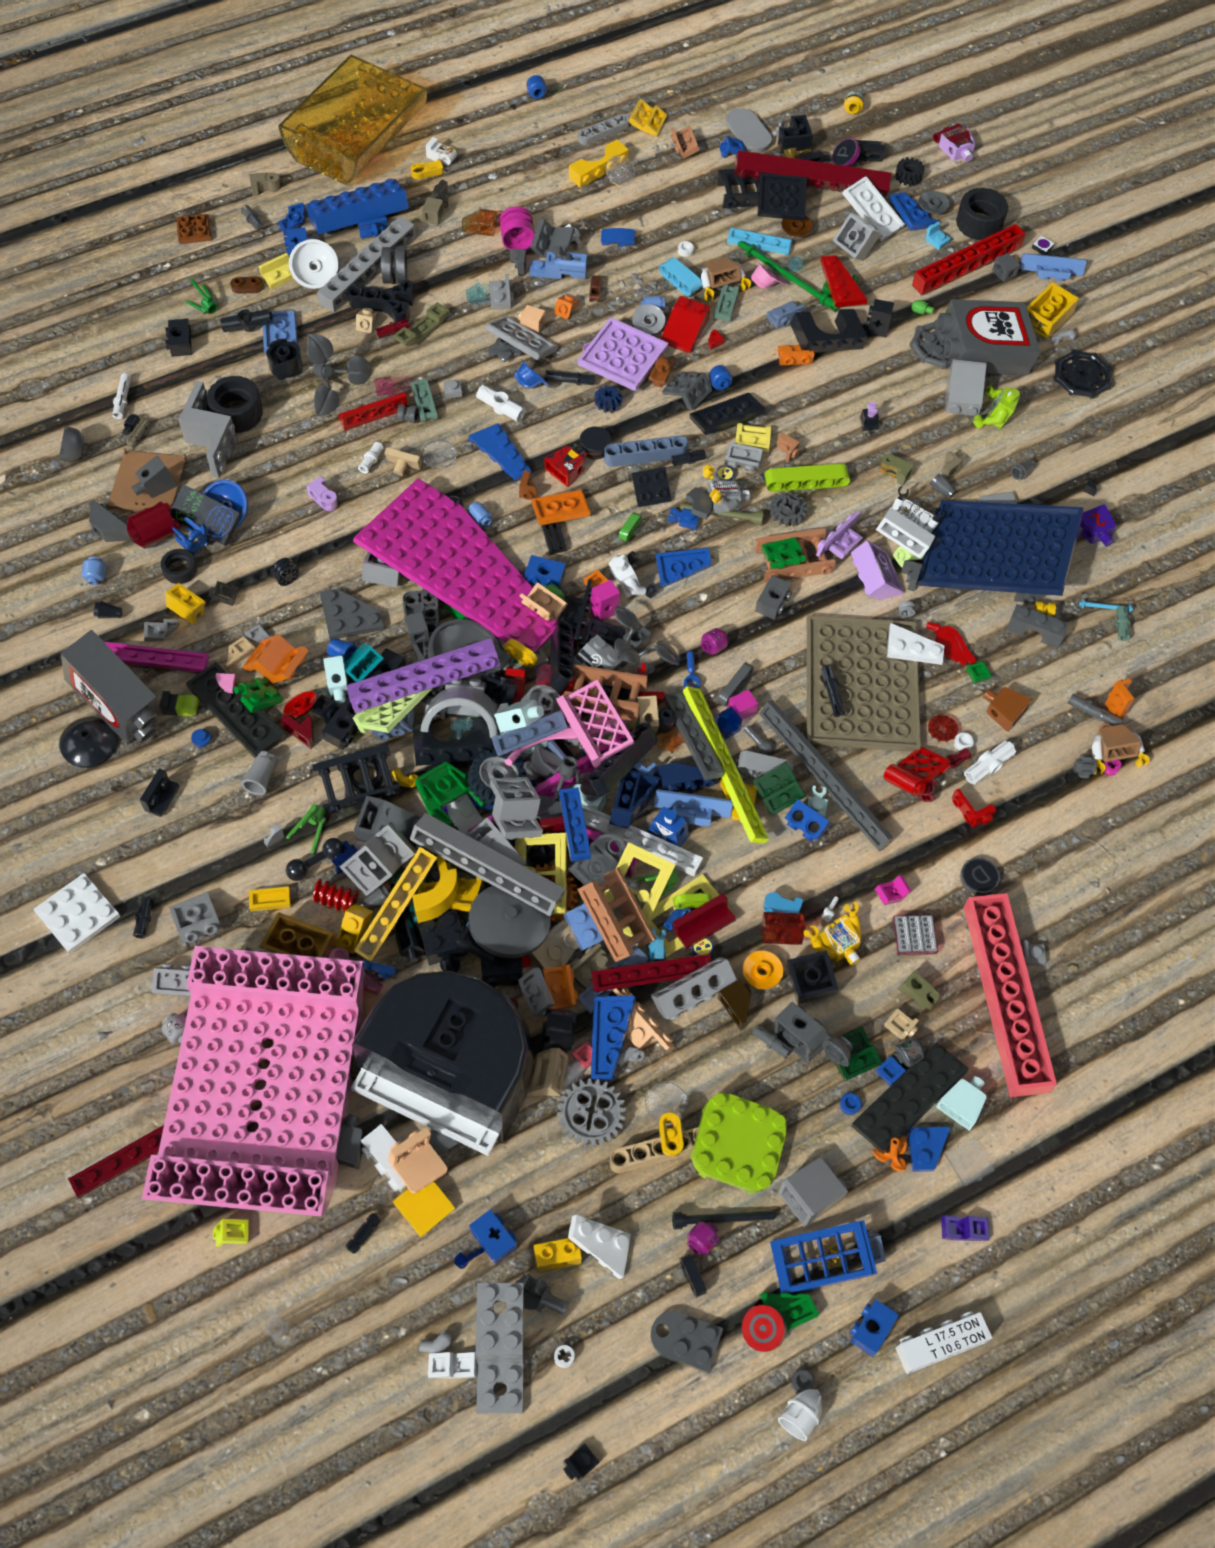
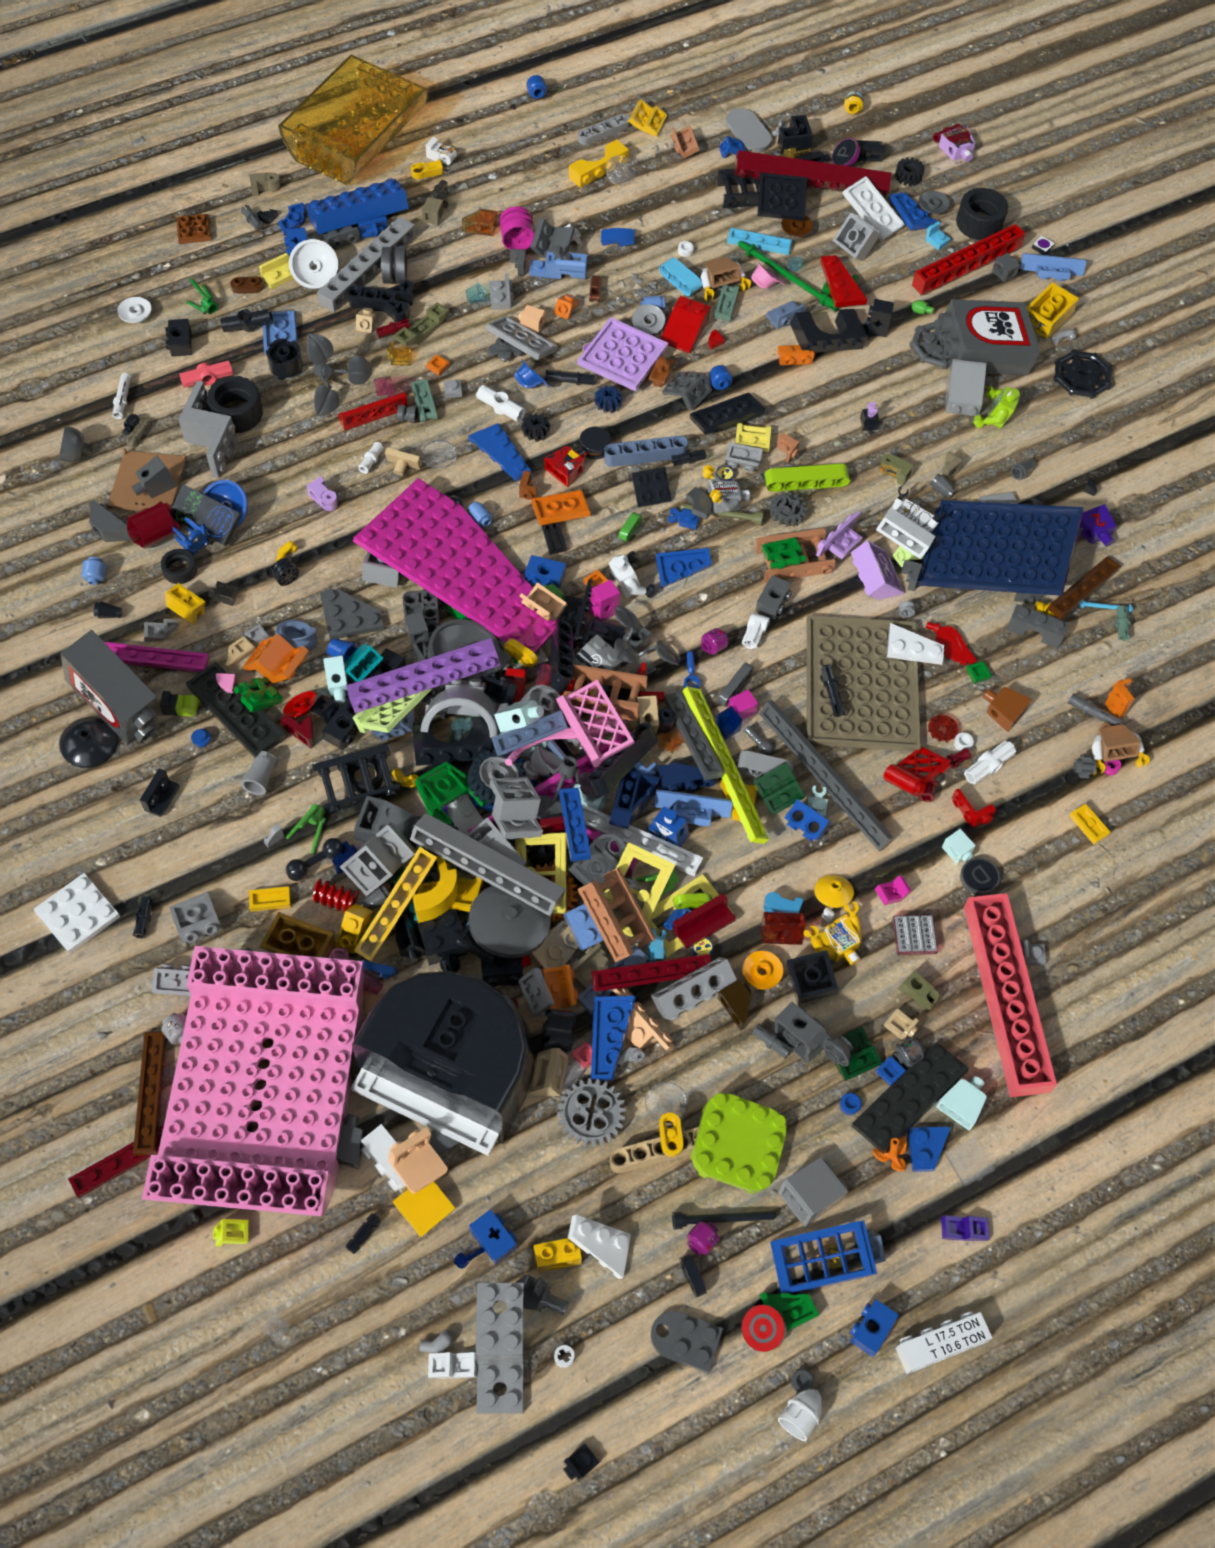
none -> white dish [117,297,151,323]
none -> reddish brown tile [133,1031,167,1156]
none -> coral piece [179,361,233,388]
none -> black tile [257,209,278,225]
none -> yellow arm [276,541,298,562]
none -> sand blue piece [276,620,317,651]
none -> dark grey bracket [323,225,360,249]
none -> clear yellow bracket [387,342,412,366]
none -> orange tile [426,354,450,376]
none -> black gear [521,413,550,442]
none -> white piece [742,612,770,649]
none -> yellow dish [814,875,854,908]
none -> light aqua brick [942,829,976,864]
none -> reddish brown tile [1047,556,1121,620]
none -> yellow plate [1069,804,1111,845]

